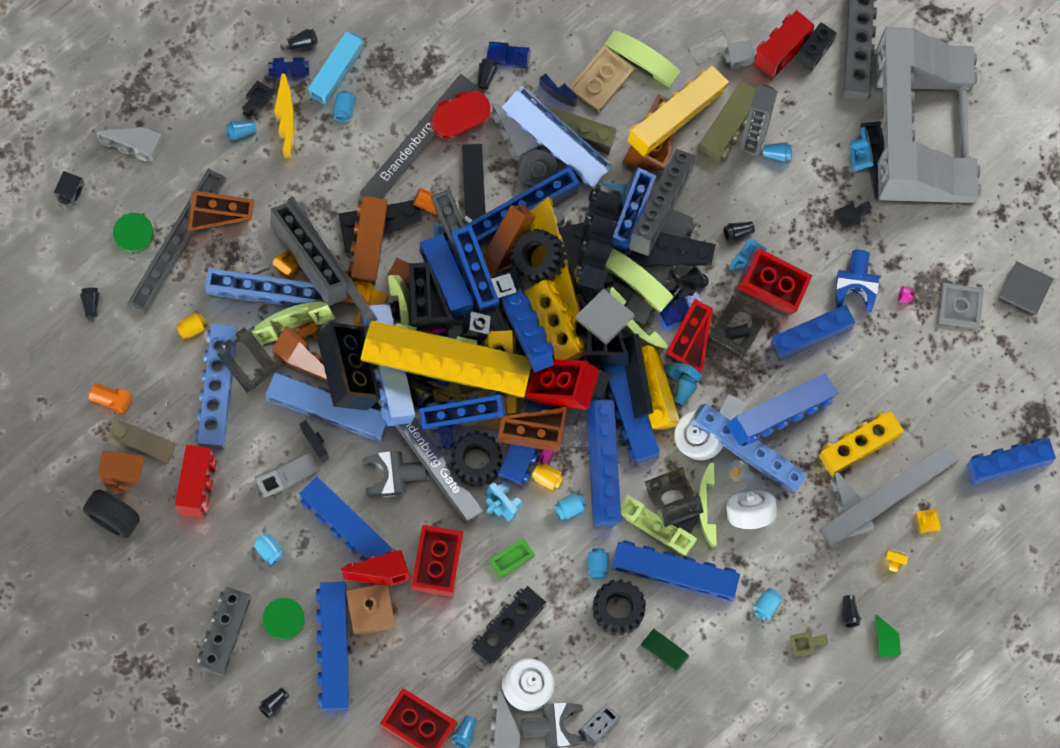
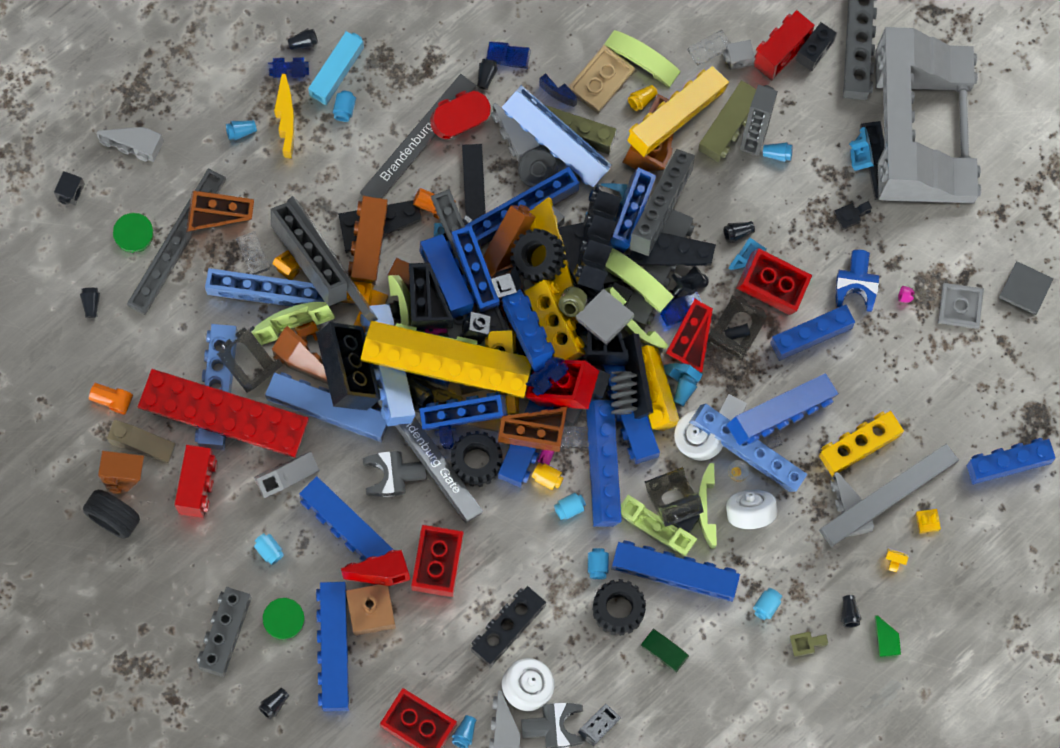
yellow brick [175,312,207,340] -> none
black plate [242,80,274,119] -> none
black plate [299,420,329,463] -> none
medium azure hips [484,481,523,522] -> none
bright green tile [489,538,535,579] -> none
none -> red plate [138,369,309,458]
none -> clear blue hinge [526,357,569,396]
none -> olive head [558,287,587,317]
none -> dark grey piece [611,371,637,415]
none -> yellow cone [628,85,658,111]

